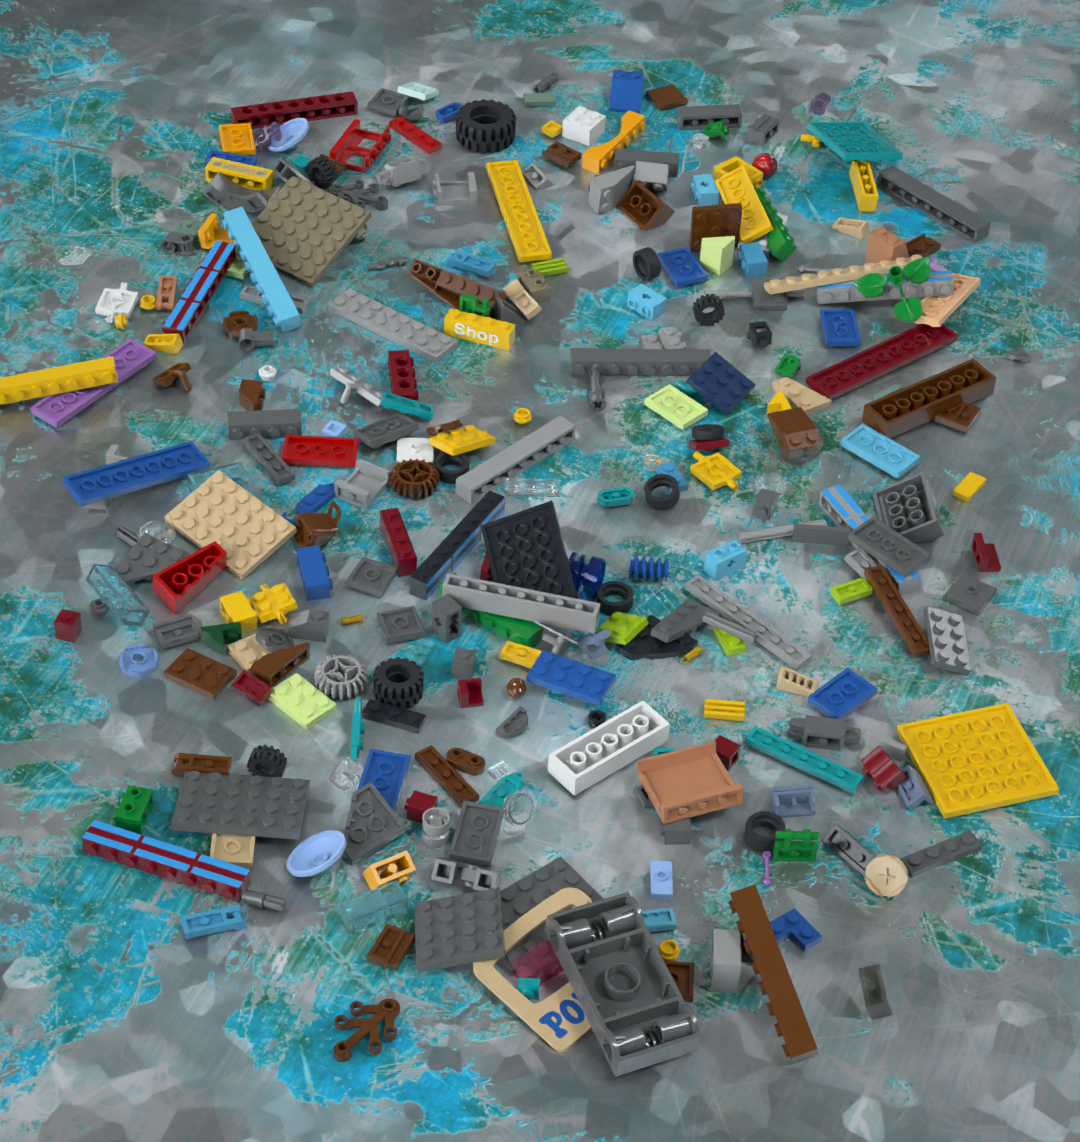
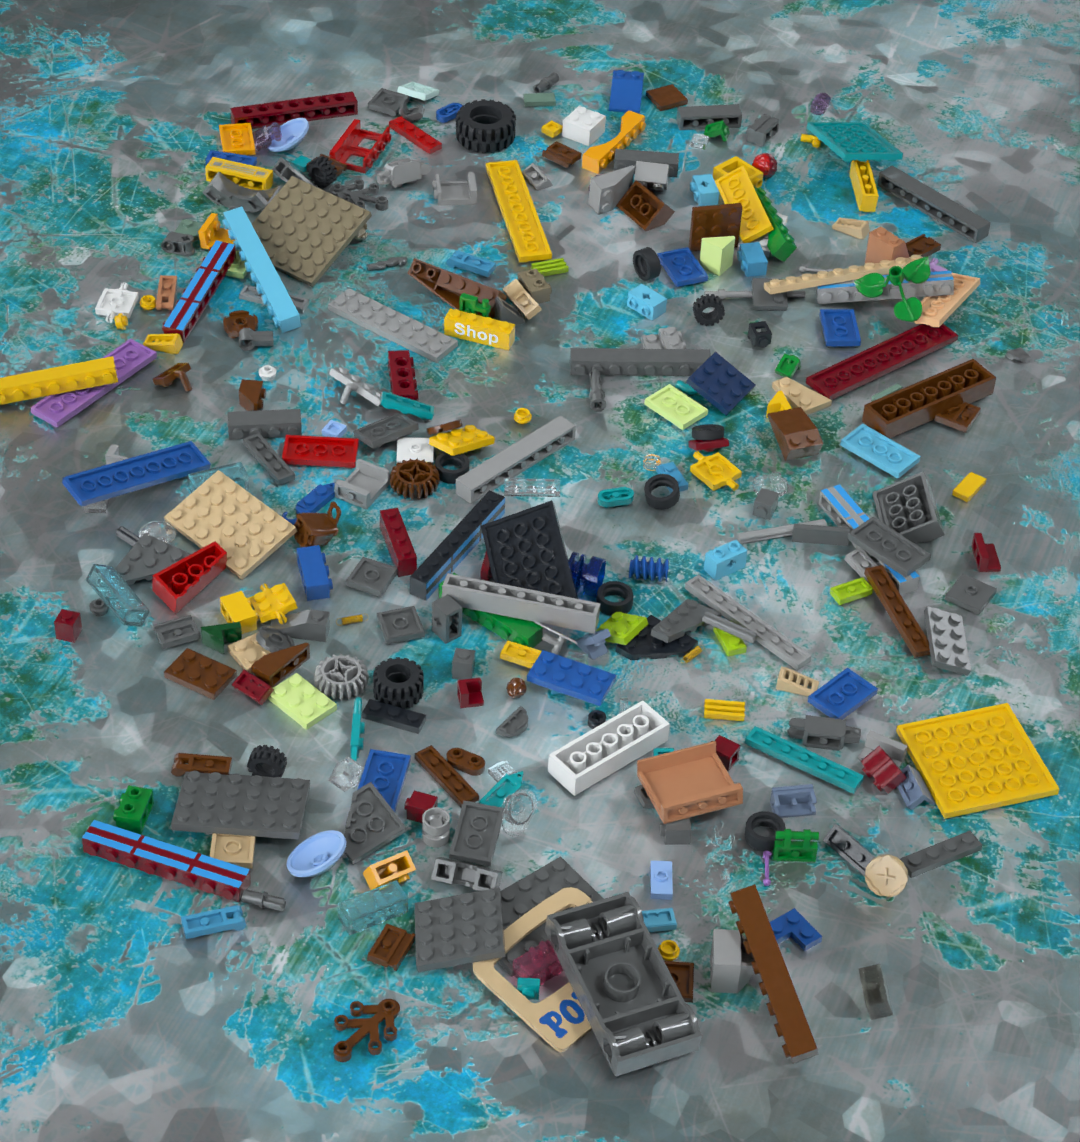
medium blue tile [119,644,159,677] -> none

